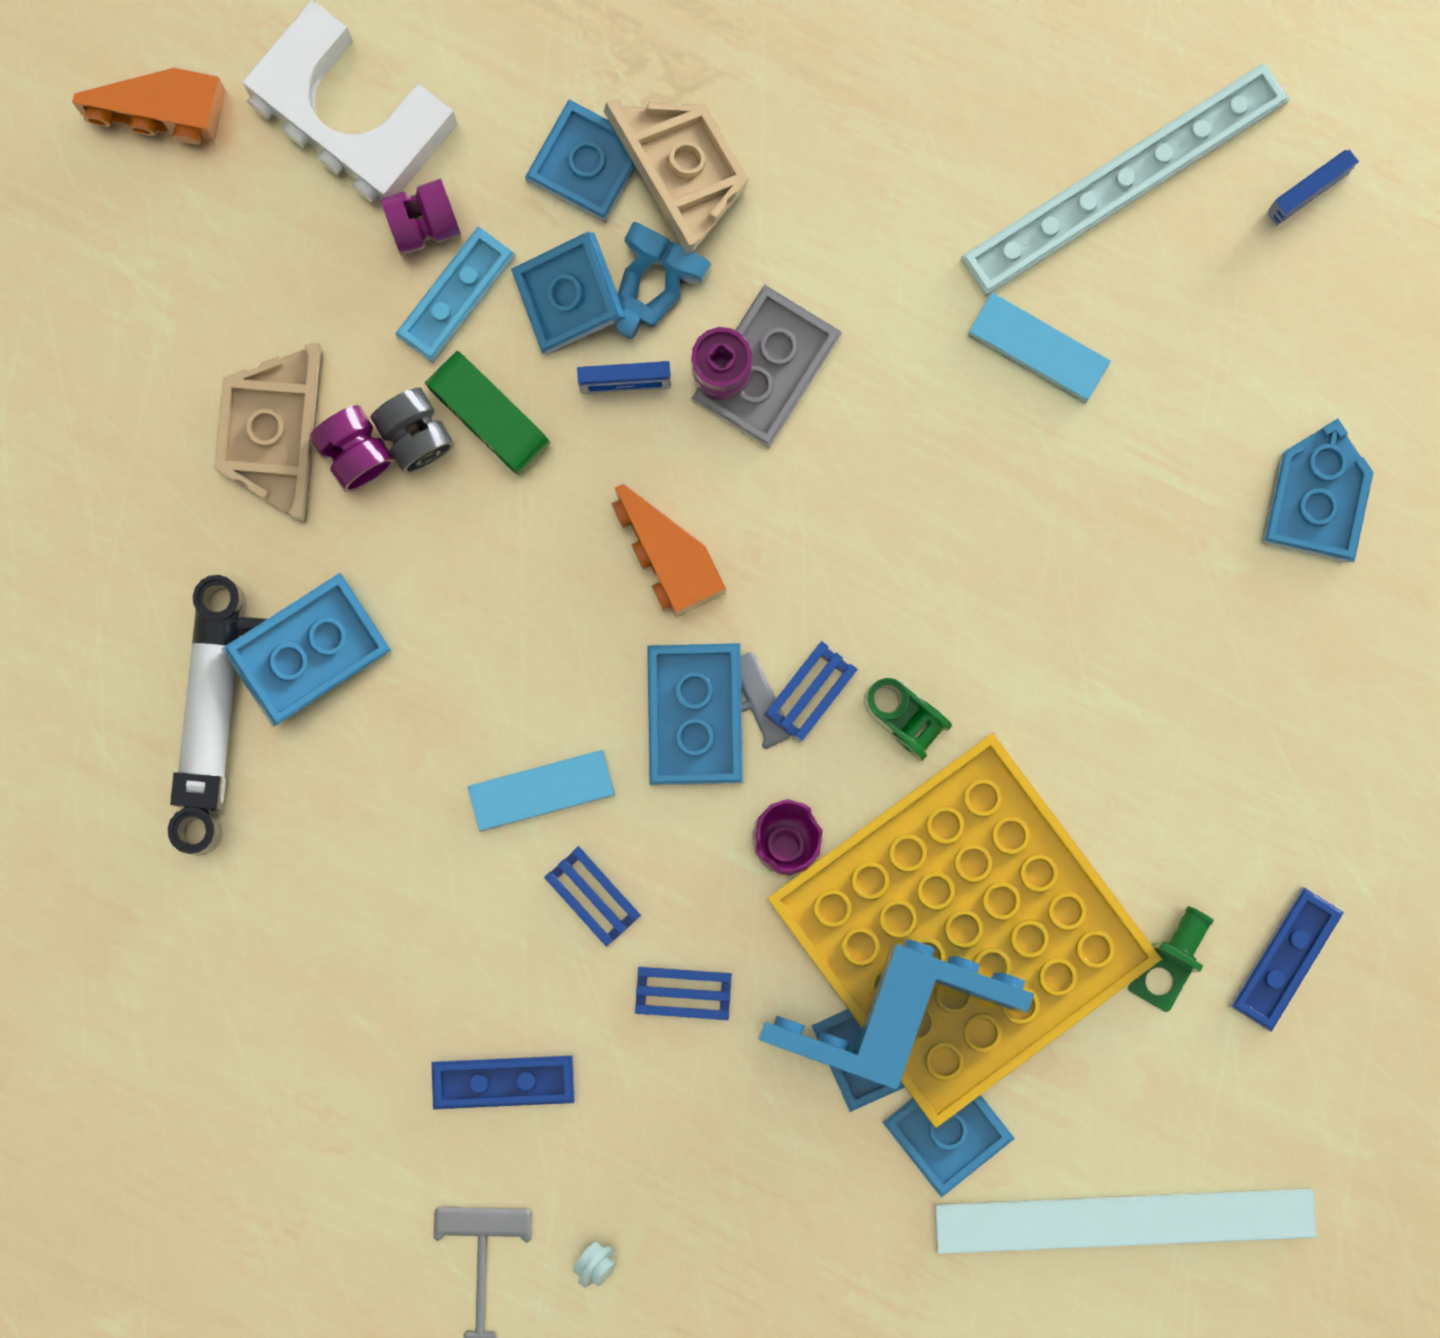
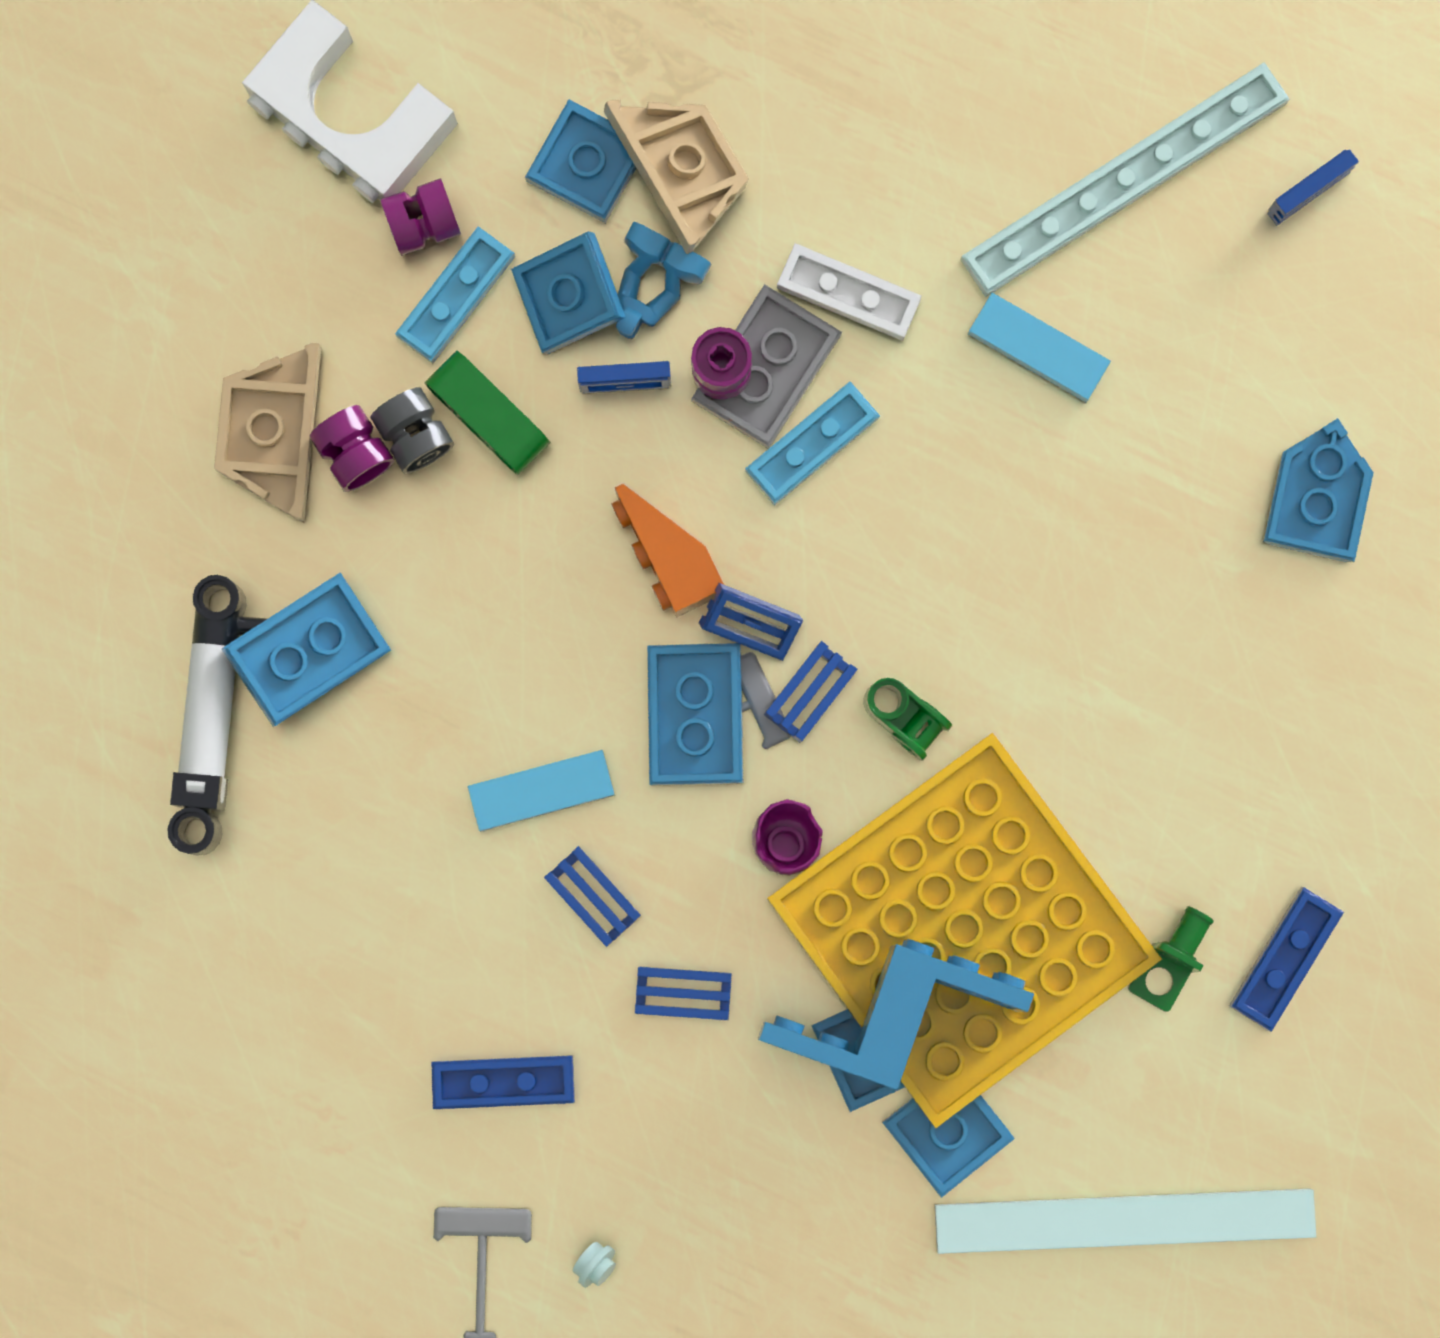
orange slope [72,68,226,145] -> none
none -> blue tile [699,583,803,661]
none -> medium azure tile [745,381,880,506]
none -> white plate [777,243,922,341]

